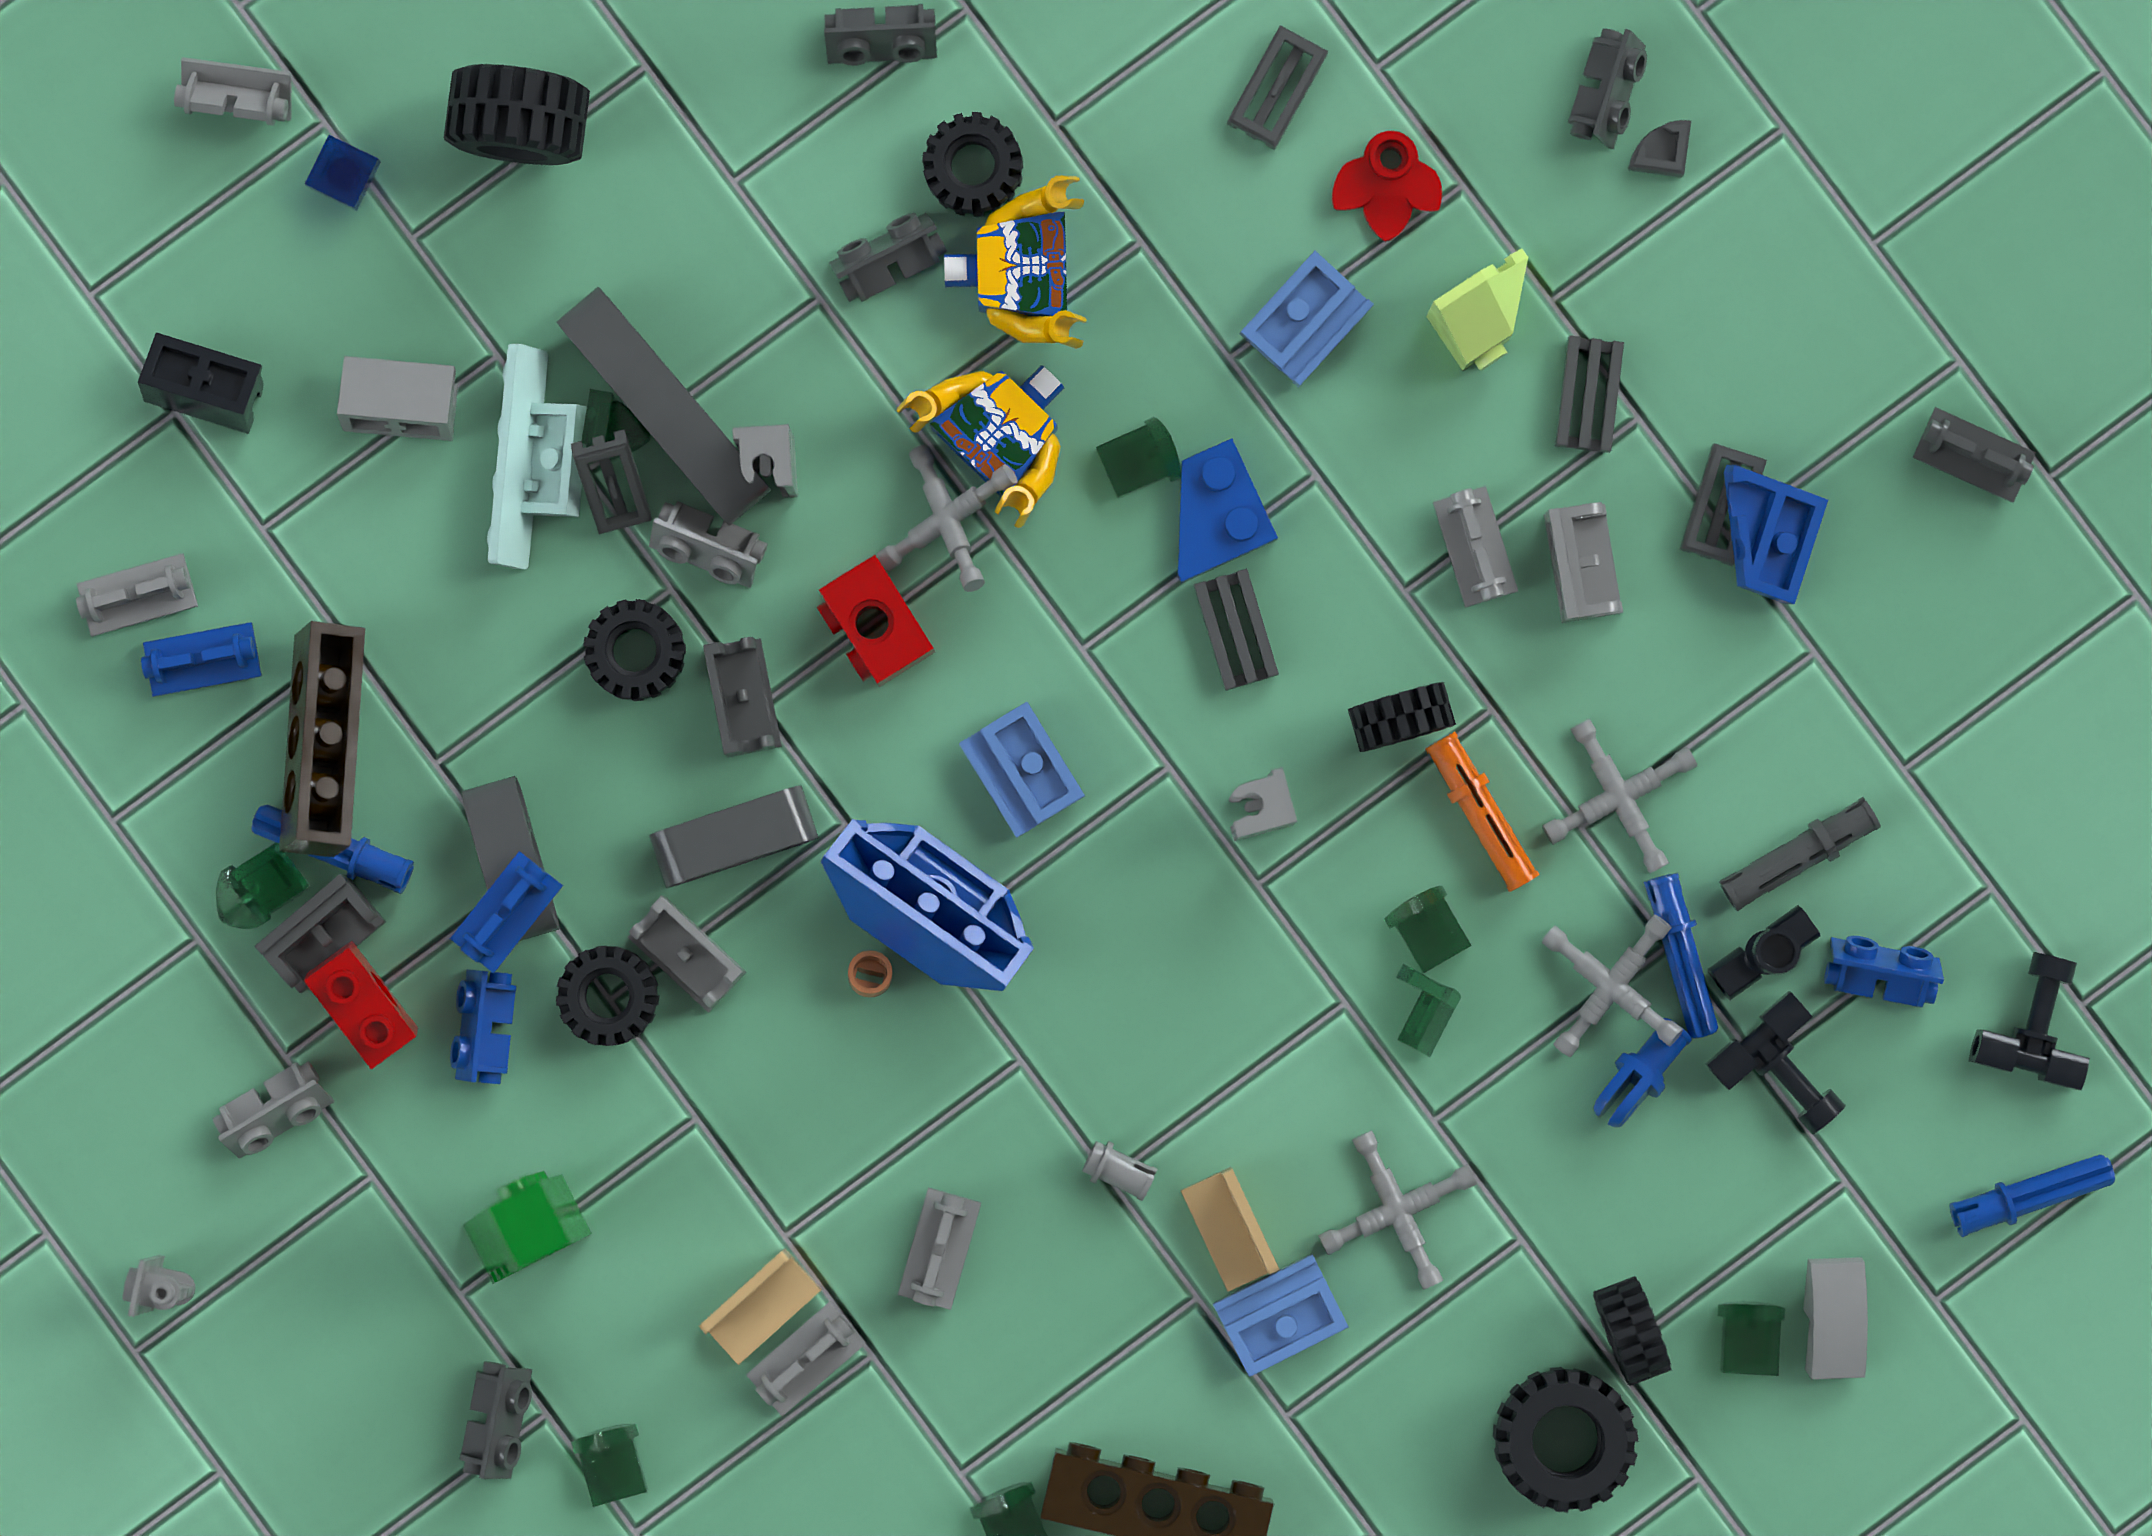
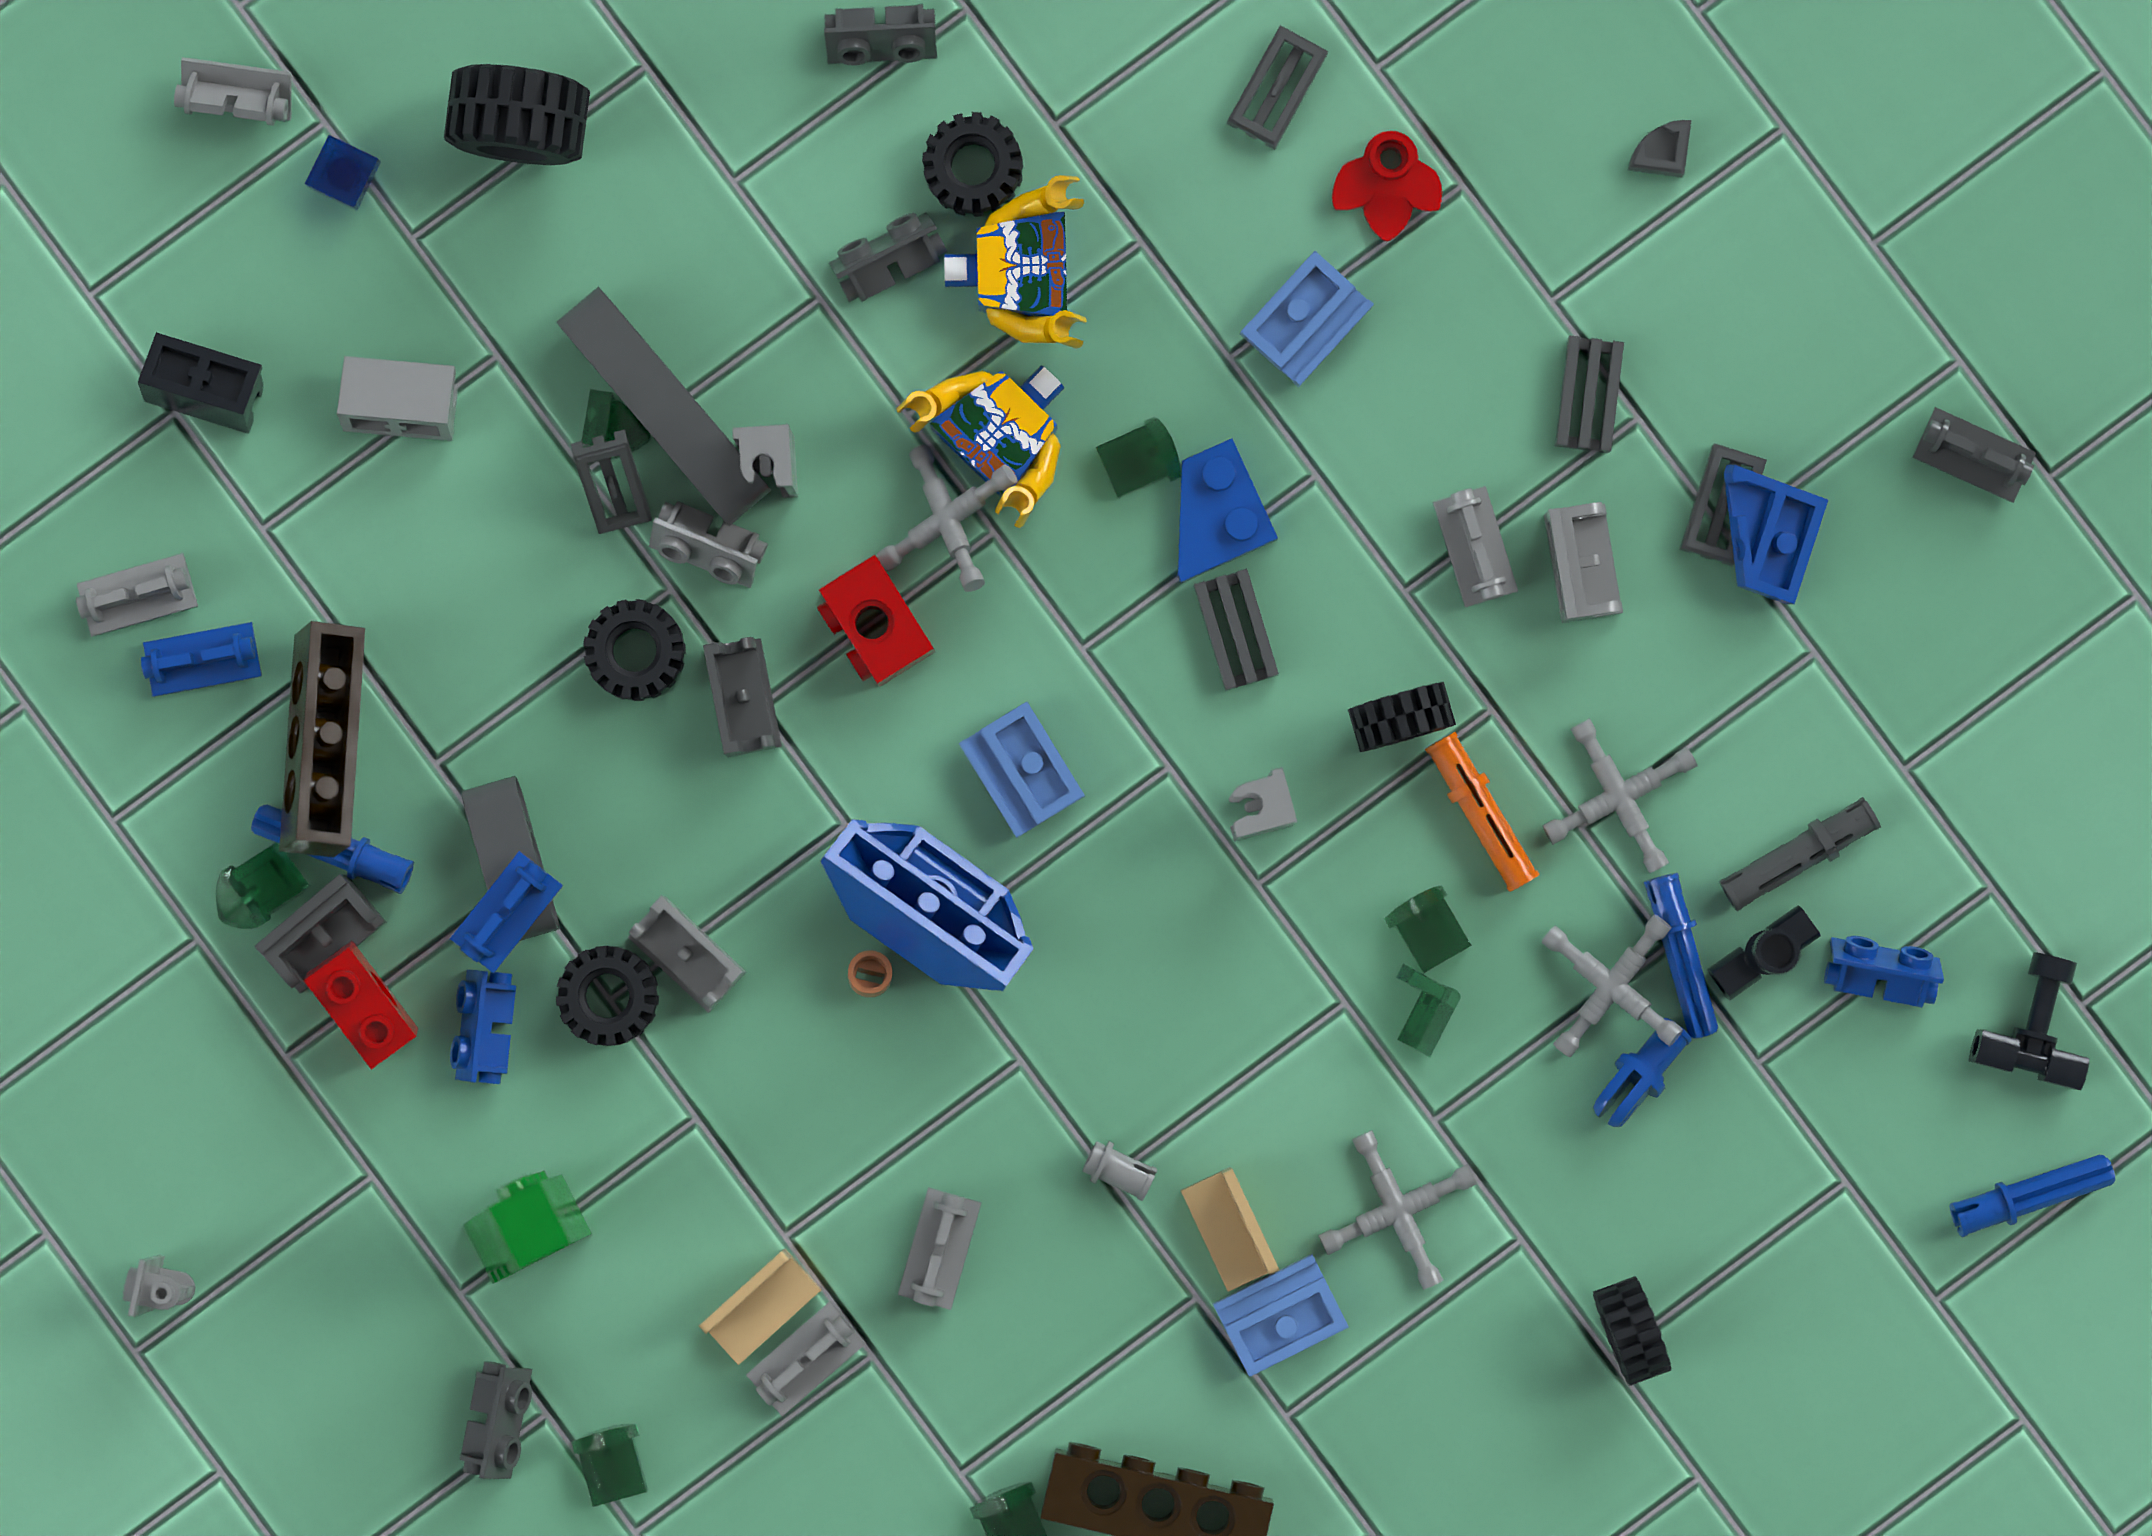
light grey hinge [213,1061,334,1159] -> none
light aqua bracket [487,344,589,569] -> none
dark grey beam [649,785,819,888] -> none
yellowish green slope [1426,248,1528,371] -> none
black tyre [1493,1367,1638,1513] -> none
dark grey hinge [1568,29,1647,150] -> none
black bar [1705,991,1846,1135] -> none
clear green tile [1718,1301,1786,1376] -> none
light grey slope [1803,1257,1868,1380] -> none

